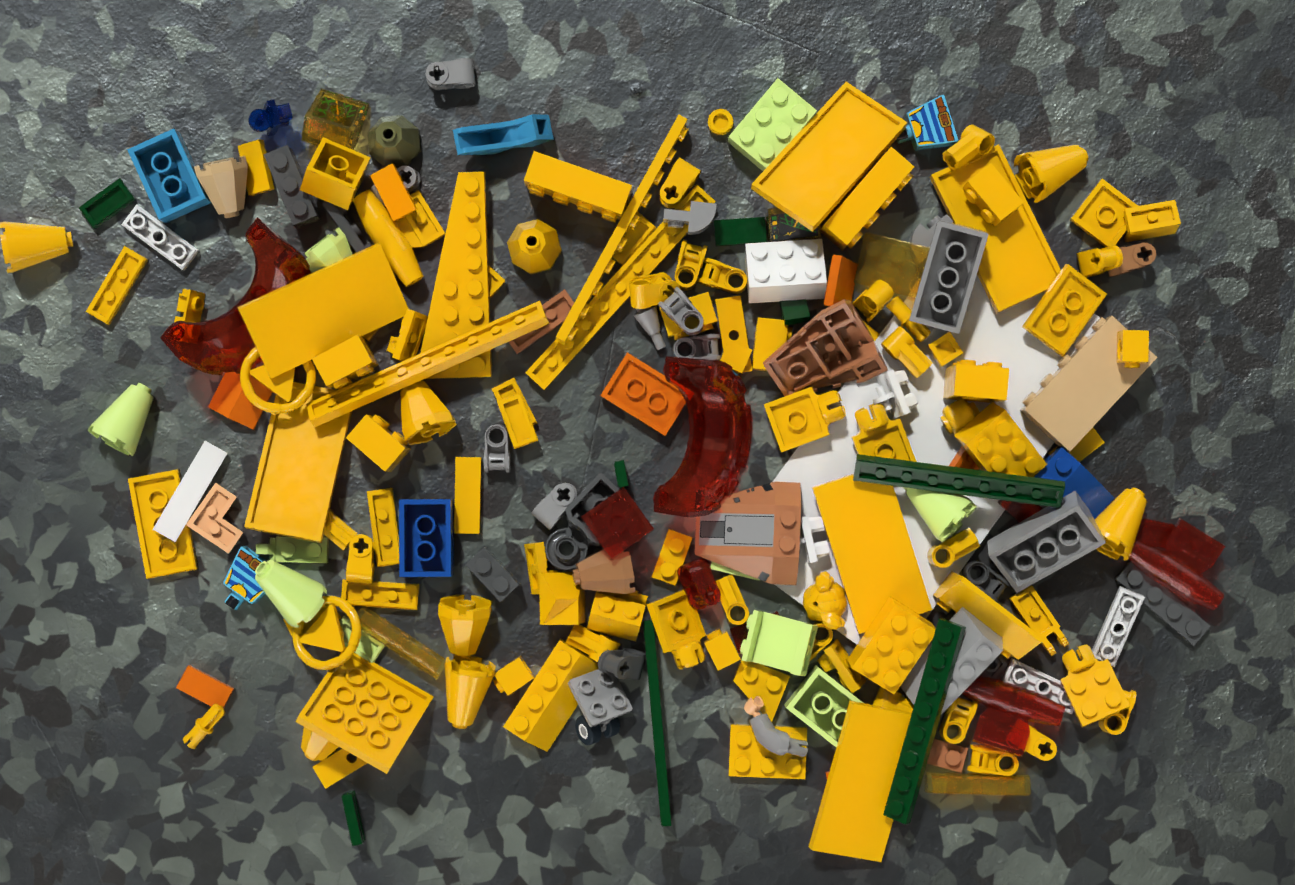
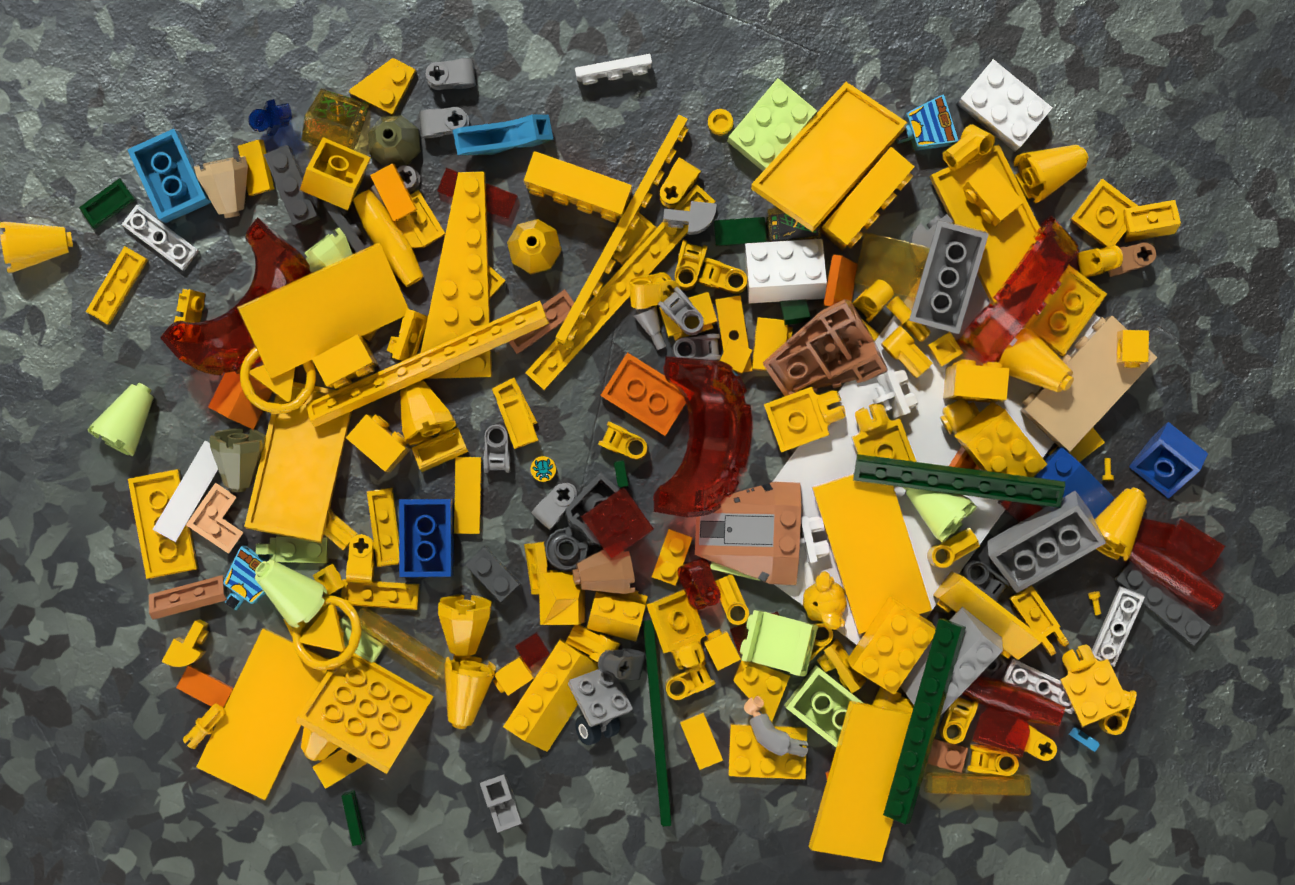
none -> nougat plate [149,575,227,620]
none -> yellow brick [162,619,209,667]
none -> yellow tile [196,628,329,800]
none -> olive cone [210,428,266,492]
none -> yellow plate [312,564,345,596]
none -> yellow wing [349,58,416,116]
none -> yellow tile [412,427,469,472]
none -> light grey piece [419,107,470,138]
none -> clear red tile [437,168,518,220]
none -> light grey brick [480,774,523,833]
none -> clear red plate [515,632,550,668]
none -> tile [531,456,556,482]
none -> white tile [575,54,652,85]
none -> yellow piece [598,421,648,460]
none -> yellow piece [665,661,715,700]
none -> yellow tile [680,712,723,770]
none -> clear red windscreen [956,215,1079,363]
none -> white brick [957,59,1053,152]
none -> yellow cone [999,327,1074,393]
none -> dark azure tile [1069,727,1100,752]
none -> yellow piece [1088,591,1101,615]
none -> yellow piece [1102,458,1114,481]
none -> blue slope [1129,422,1208,498]

